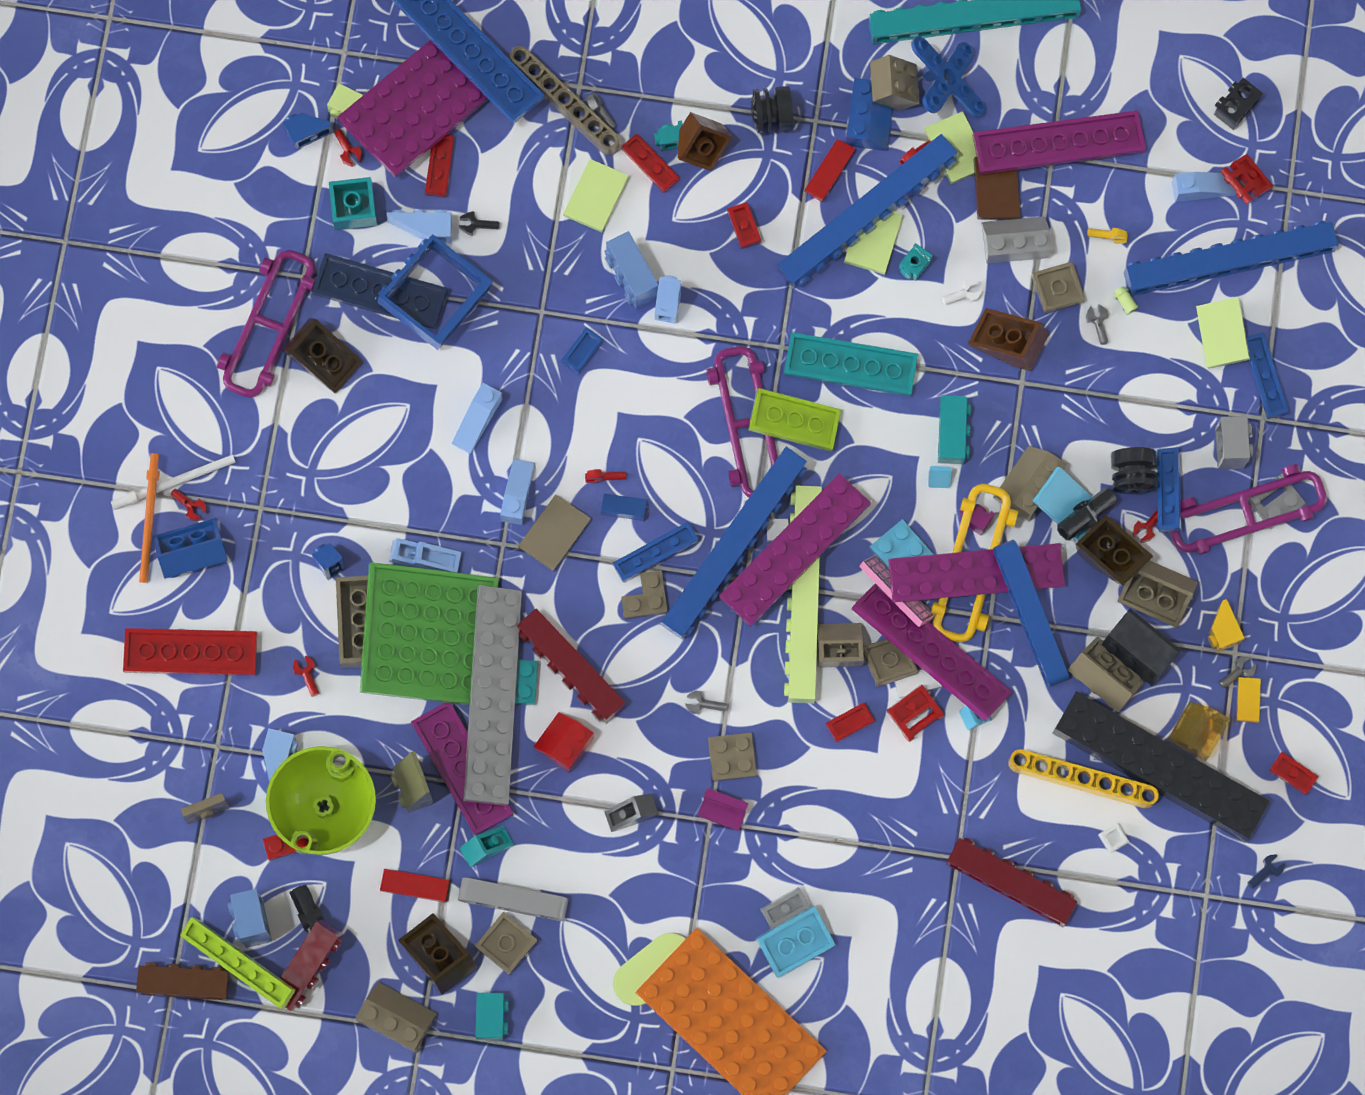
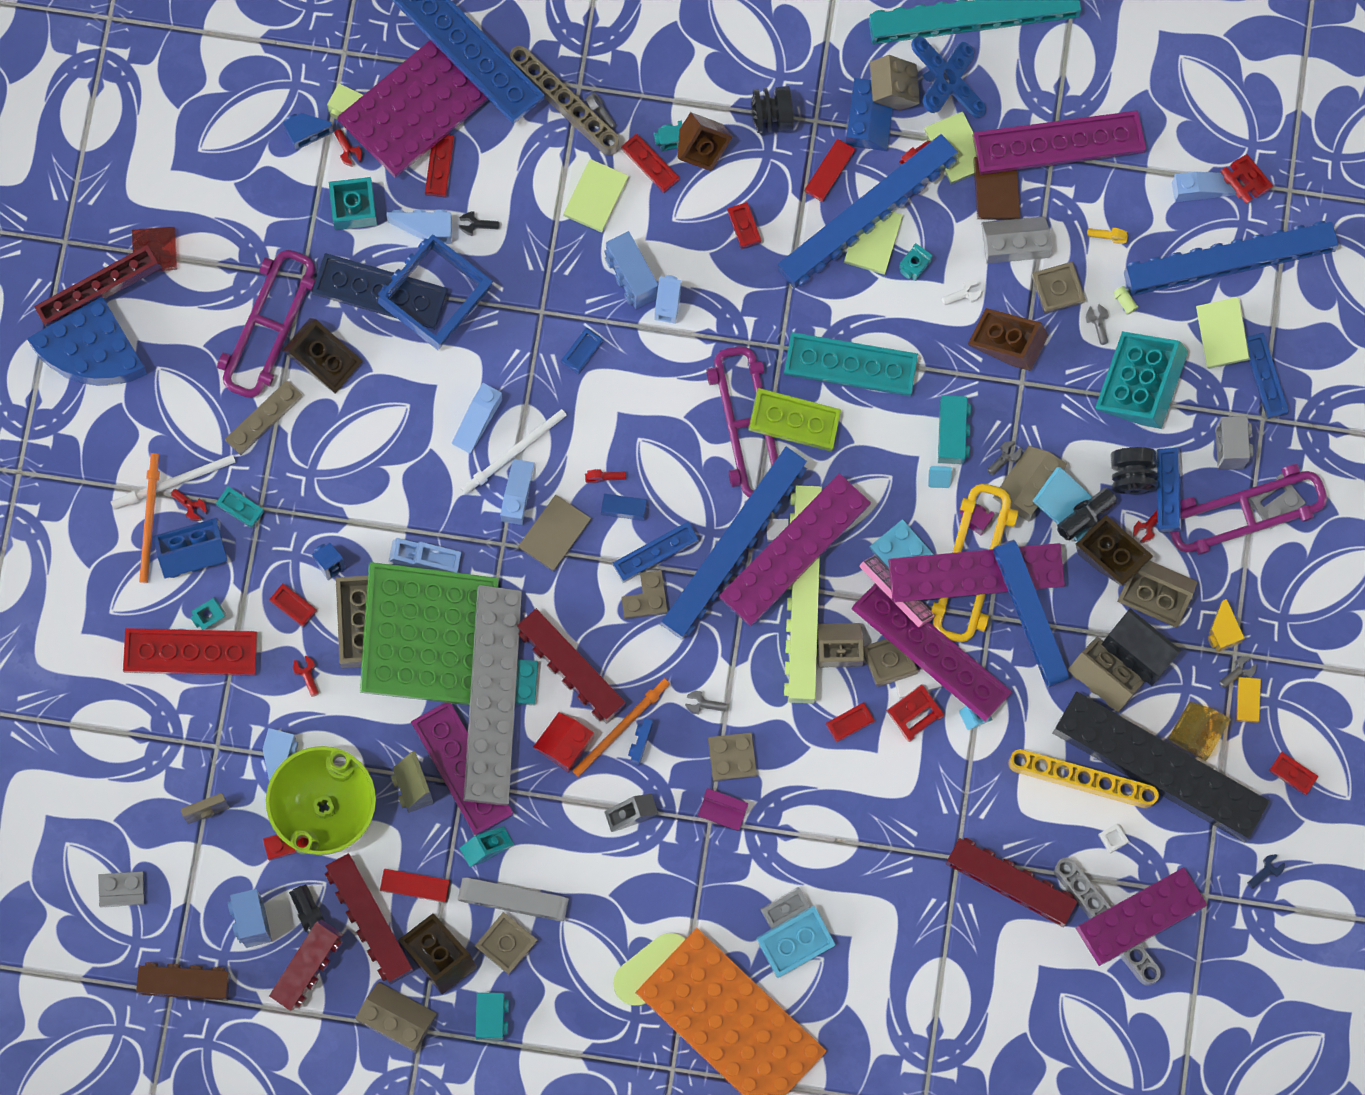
lime plate [180,917,295,1009] -> none
black brick [1214,77,1263,130] -> none
none -> blue brick [27,297,147,386]
none -> dark red brick [34,244,162,327]
none -> light grey plate [98,872,145,908]
none -> clear red plate [132,227,177,271]
none -> teal brick [191,597,226,630]
none -> teal plate [215,486,264,529]
none -> dark tan plate [225,380,302,456]
none -> red tile [269,583,317,627]
none -> dark red brick [324,853,413,985]
none -> white bar [461,409,567,495]
none -> orange bar [572,678,670,777]
none -> blue plate [628,718,653,766]
none -> flat silver bar [987,441,1021,475]
none -> light grey beam [1054,858,1161,986]
none -> magenta plate [1076,867,1207,966]
none -> teal slope [1095,331,1188,429]

